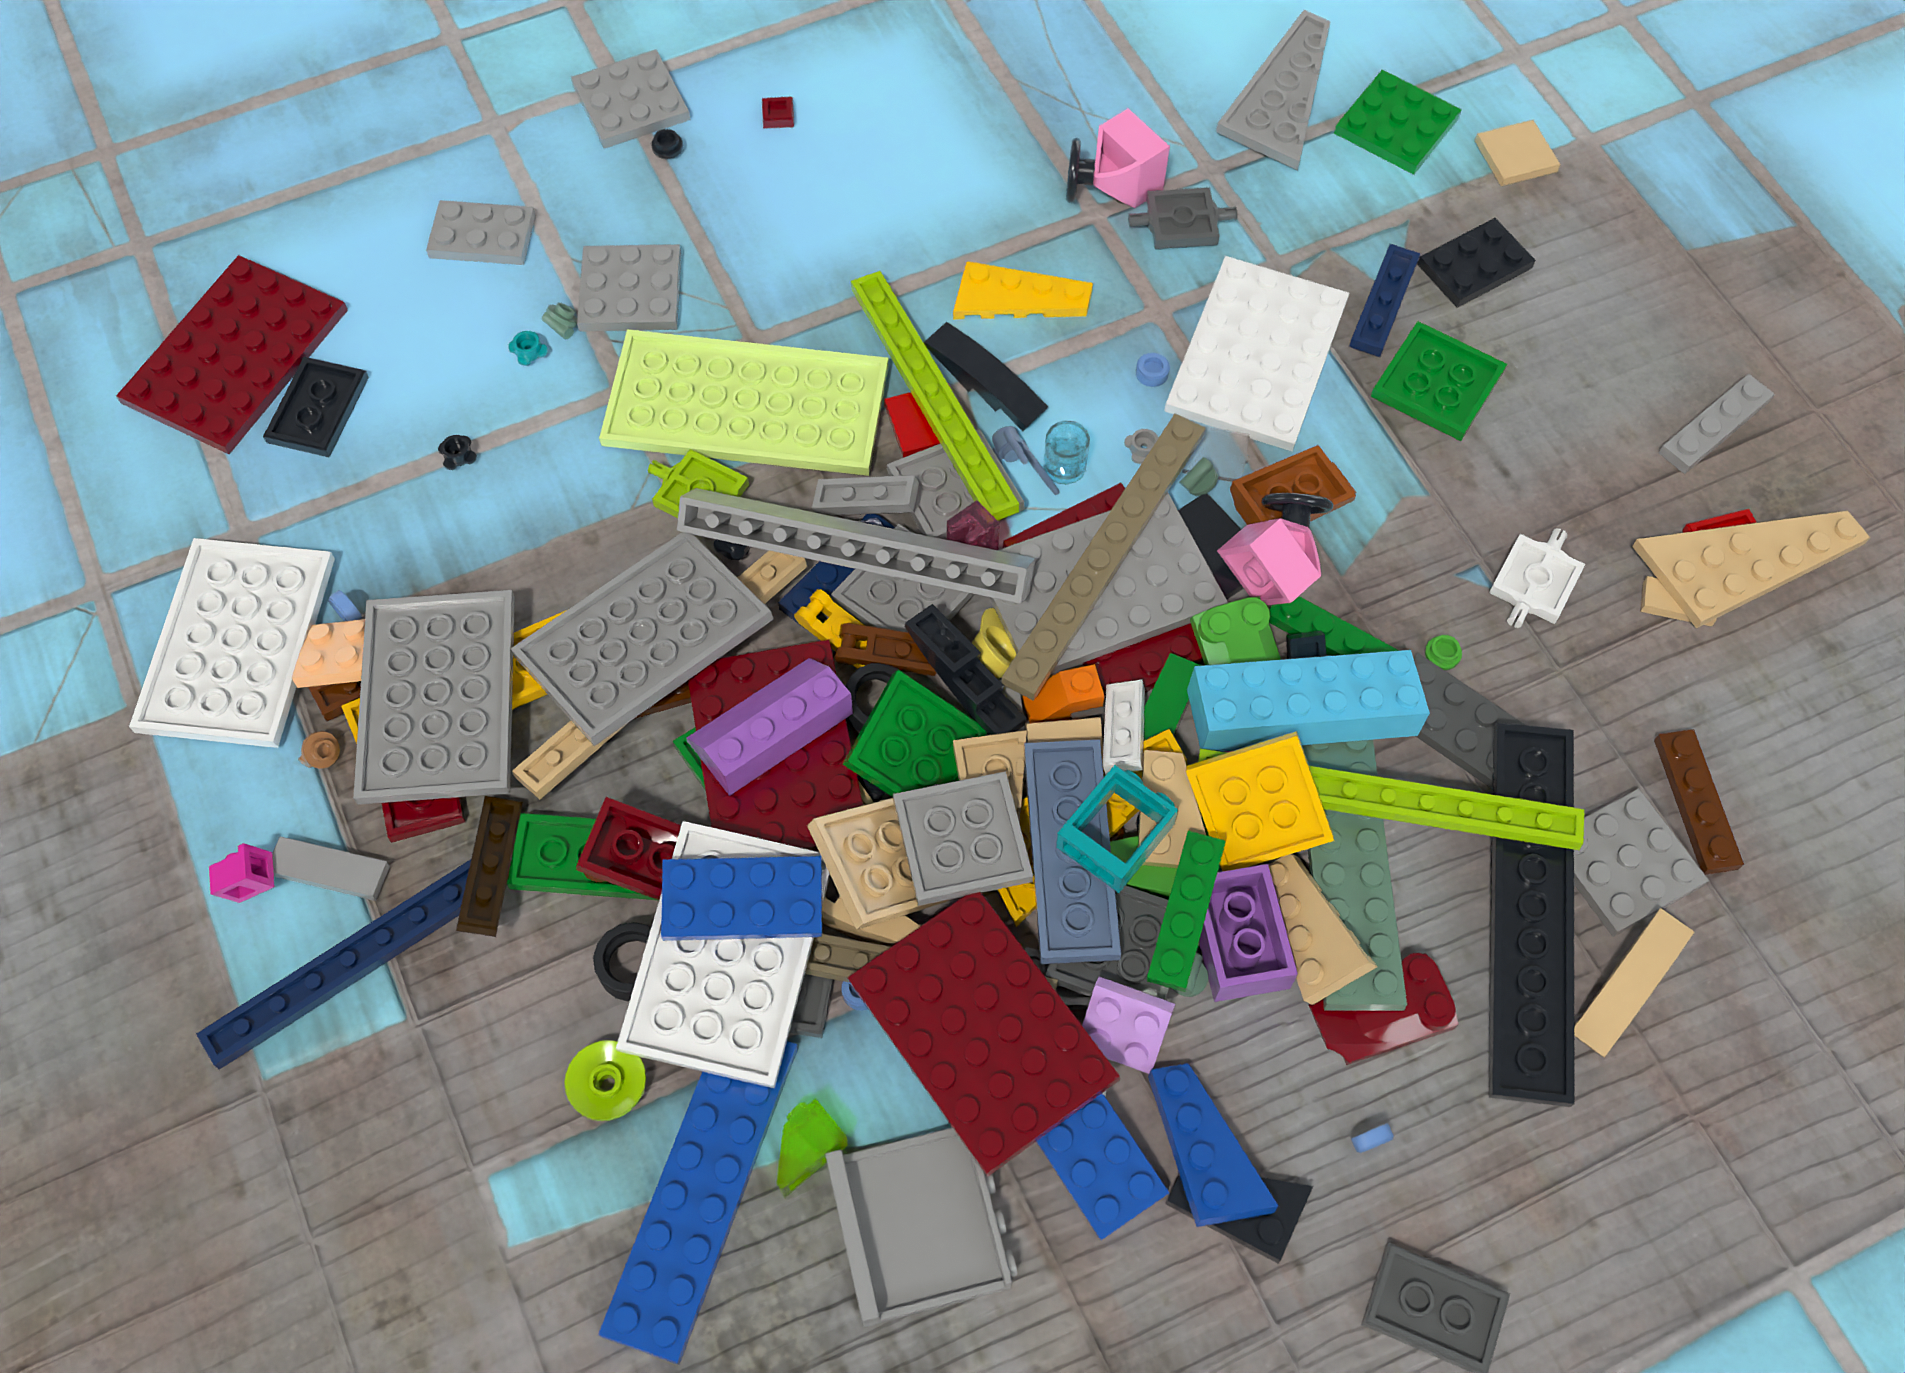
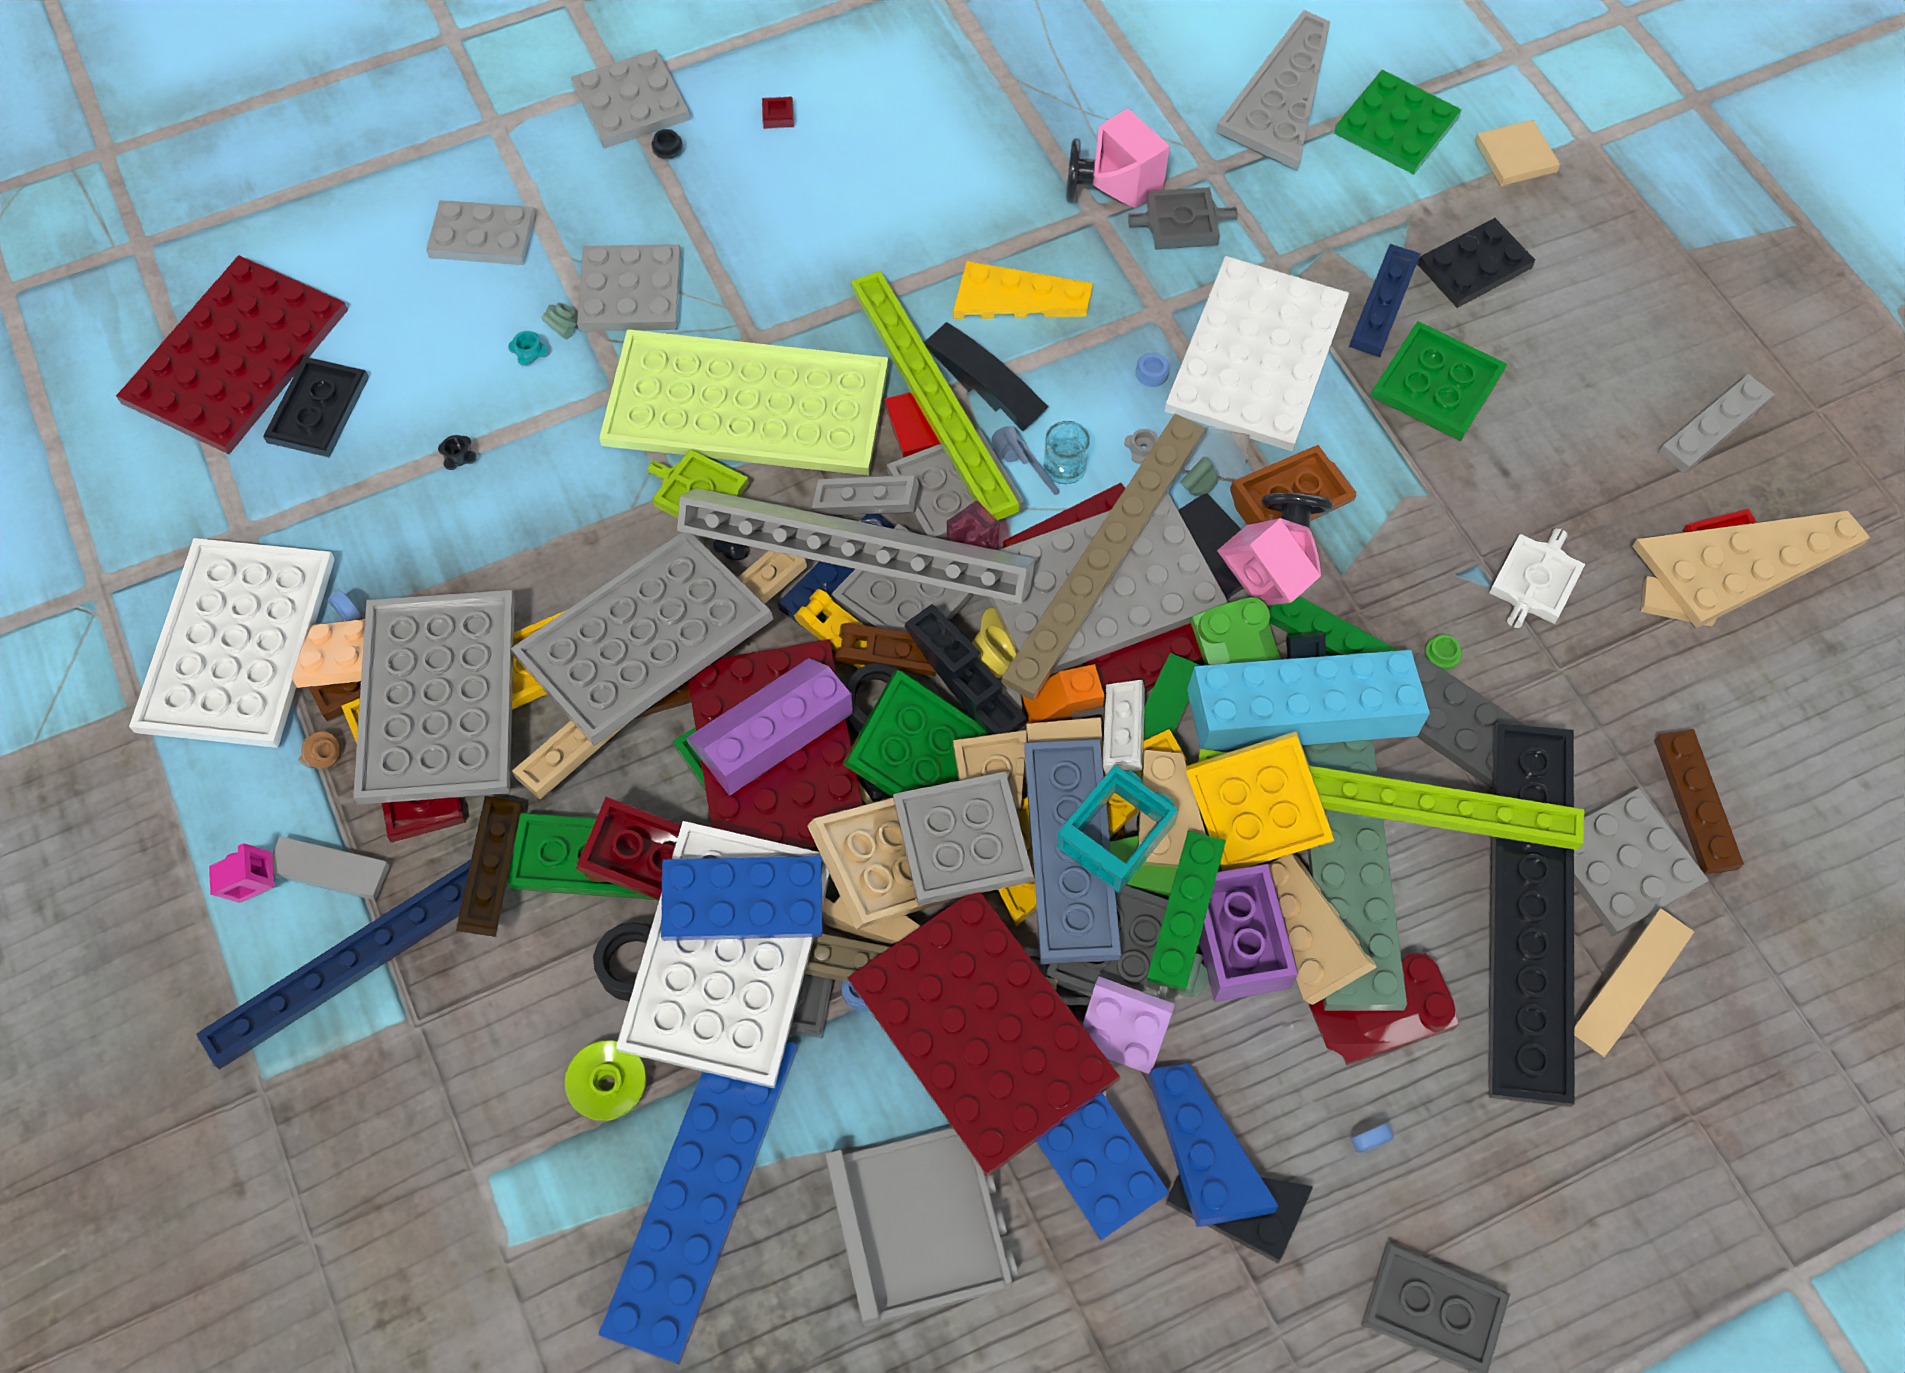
clear neon green slope [777,1098,848,1198] -> none

